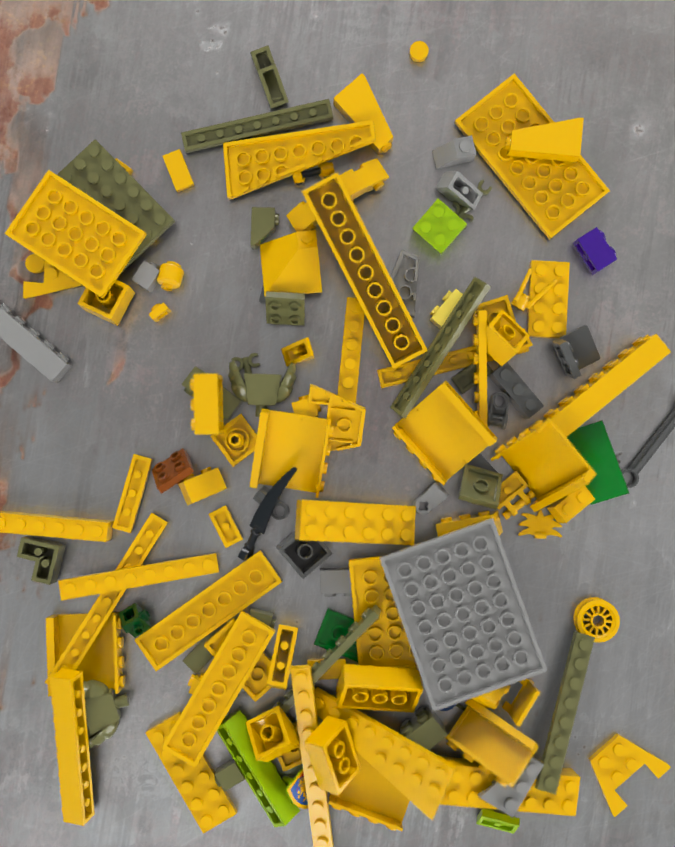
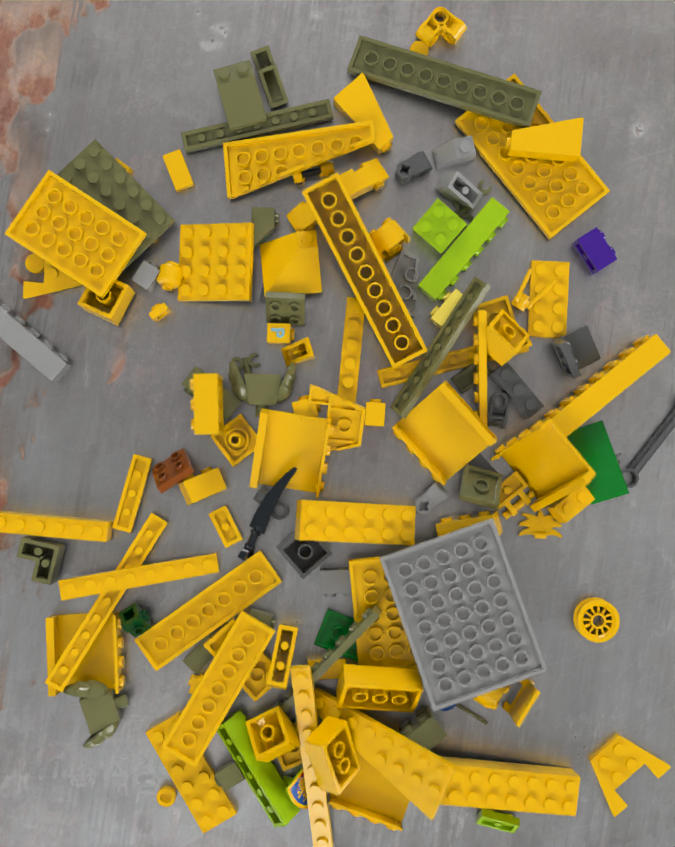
yellow brick [50,668,95,826] -> none
yellow panel [445,699,539,788] -> none
light grey wing [478,757,544,817] -> none
olive plate [535,631,595,794] -> none
none -> yellow tile [156,785,177,807]
none -> yellow plate [177,222,255,302]
none -> olive slope [213,60,267,131]
none -> yellow brick [267,323,295,345]
none -> olive plate [347,35,542,128]
none -> yellow brick [364,399,386,427]
none -> yellow brick [369,217,411,263]
none -> dark grey piece [395,151,433,184]
none -> yellow piece [415,7,467,47]
none -> lime brick [417,197,510,302]

